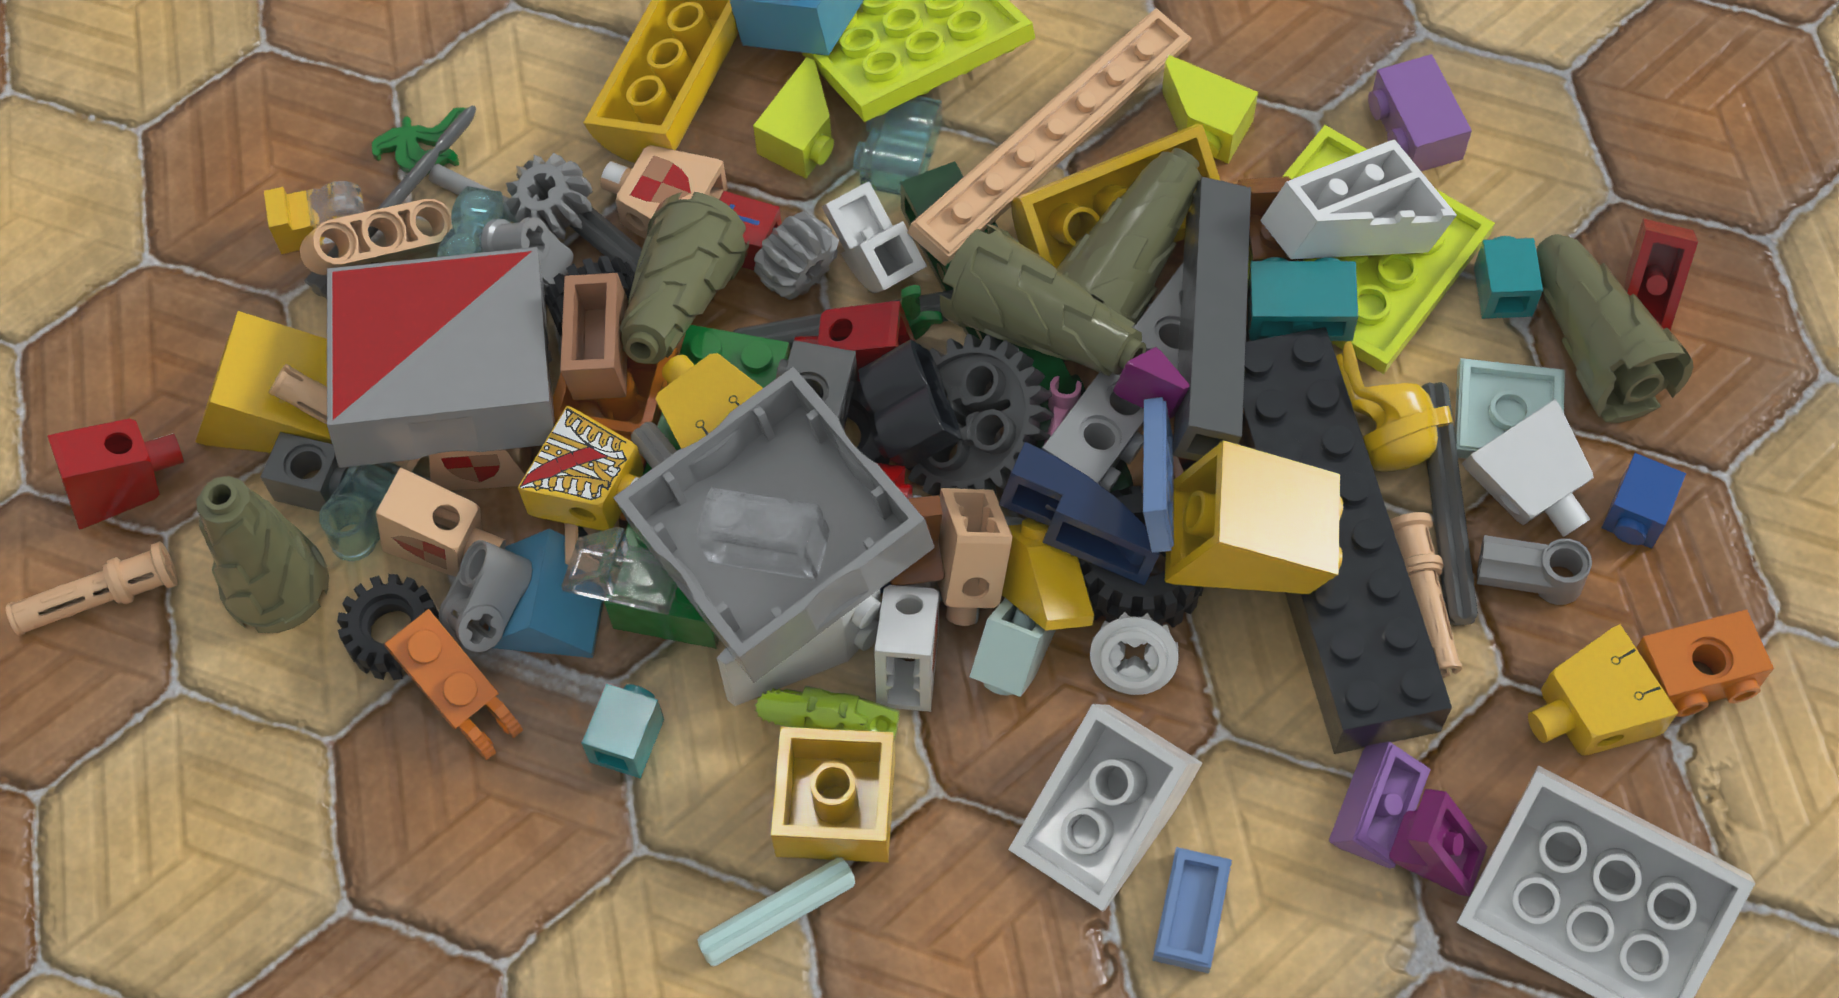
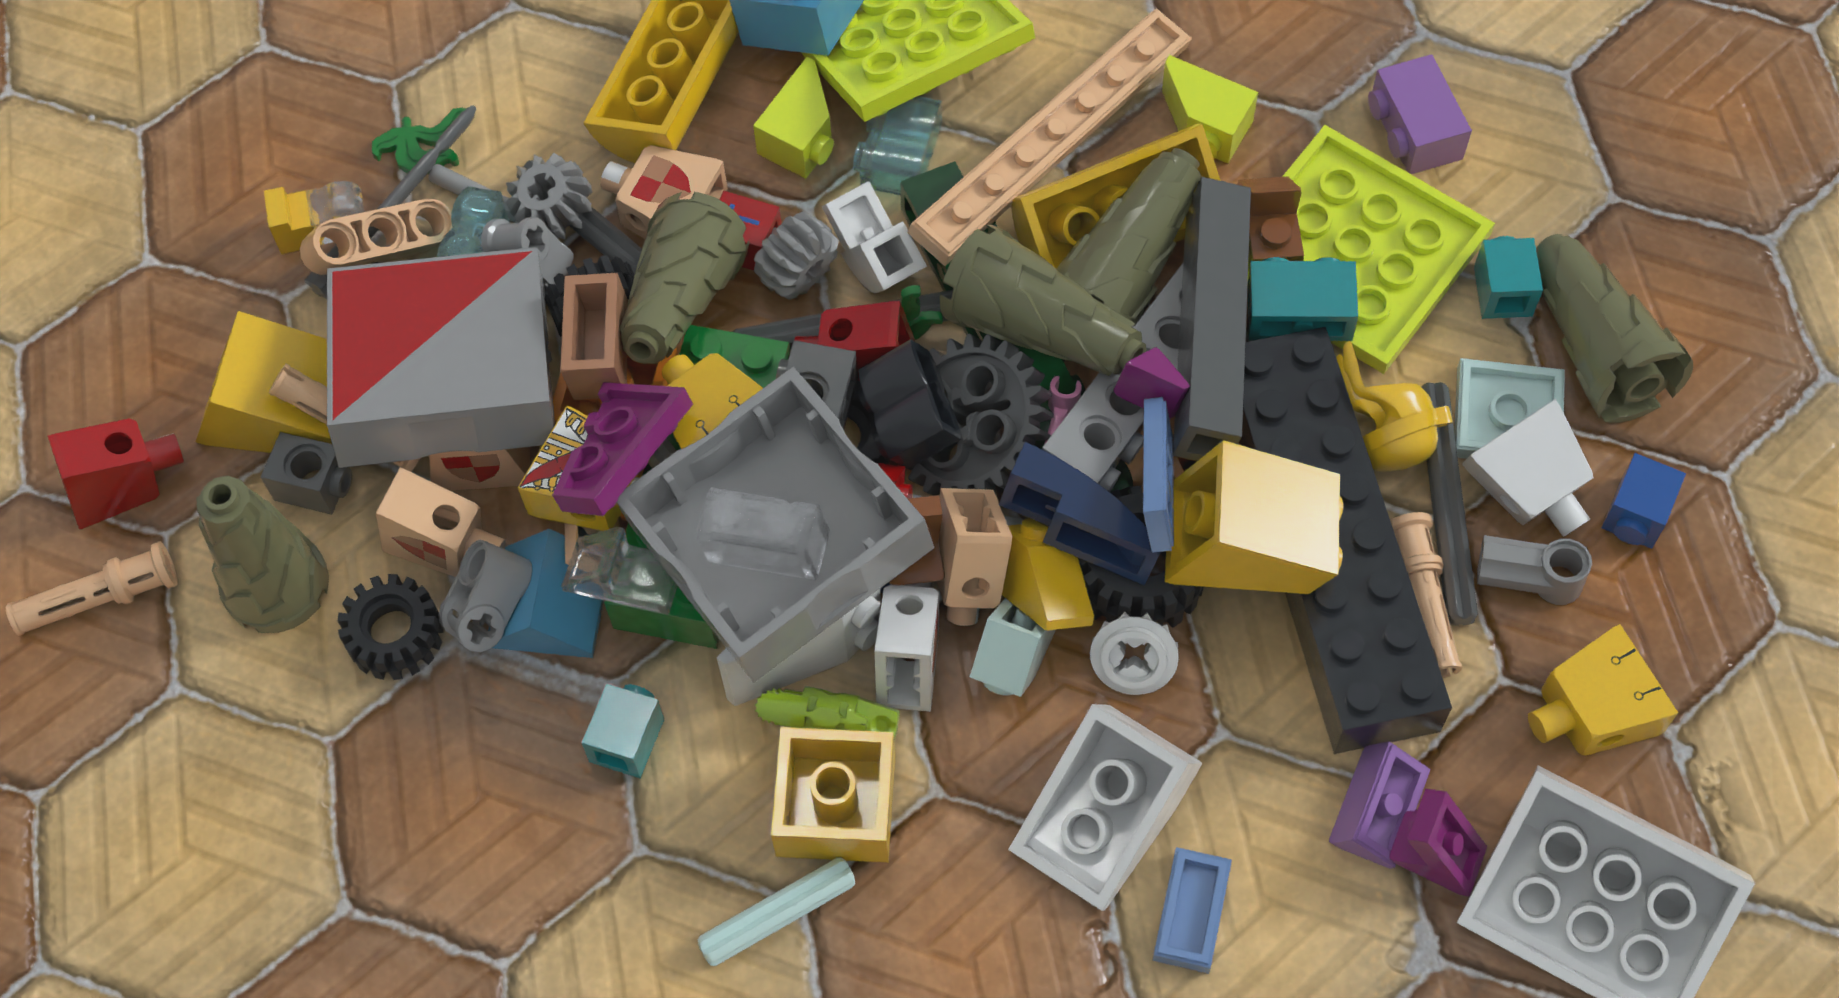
clear light blue piece [319,464,395,561] -> none
orange hinge [384,609,523,760] -> none
white wedge [1260,139,1457,259] -> none
red slope [1624,218,1698,331] -> none
orange brick [1636,609,1774,717] -> none
none -> magenta wing [552,382,693,516]

